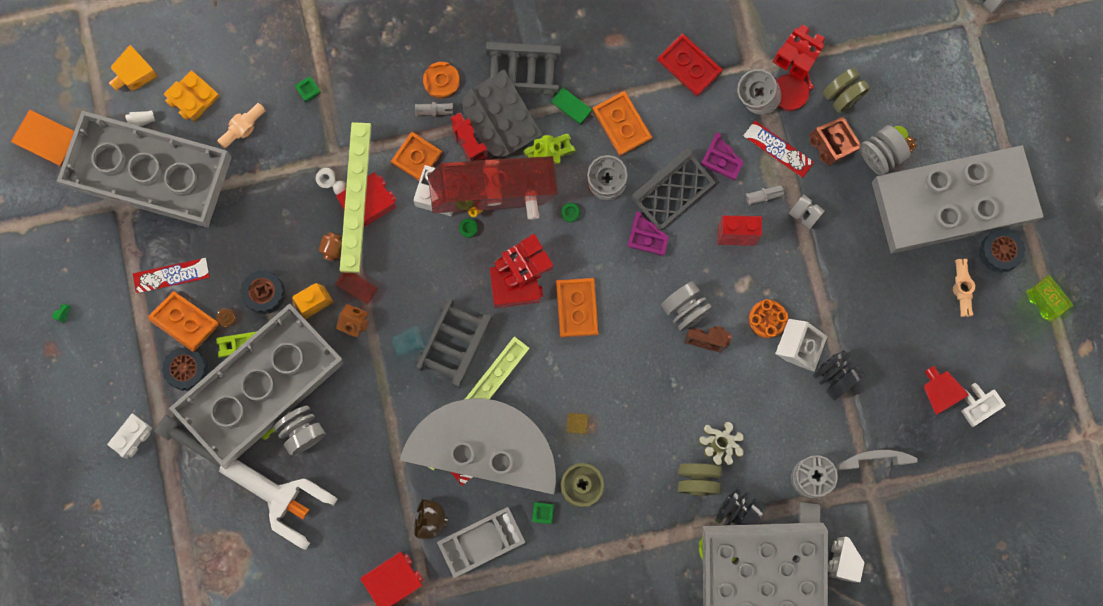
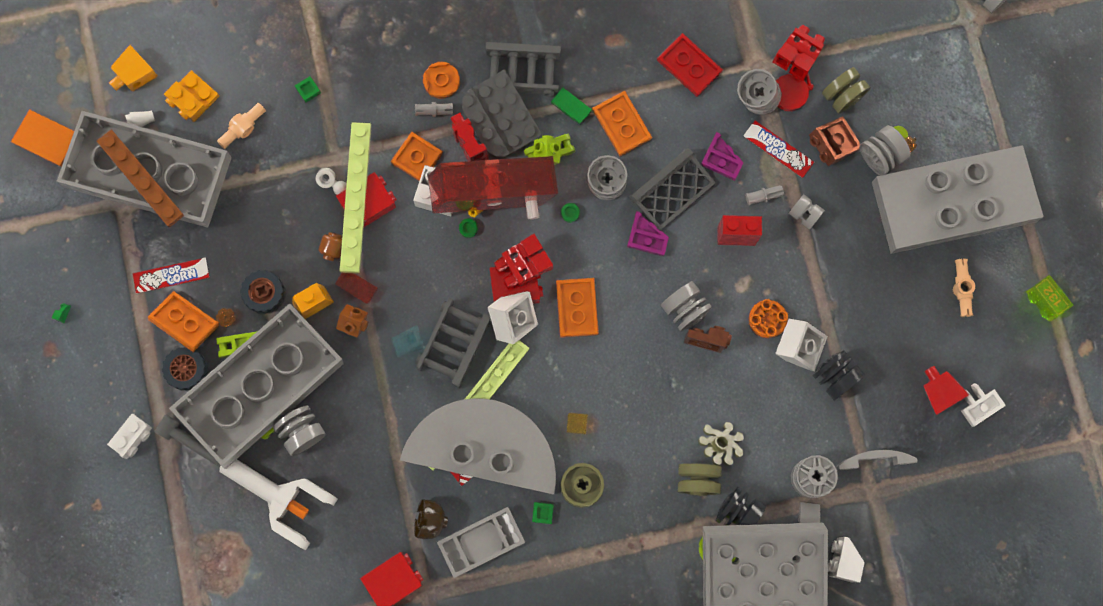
black wheel [979,229,1025,273] -> none
none -> dark orange plate [97,129,185,228]
none -> white slope [488,291,538,344]

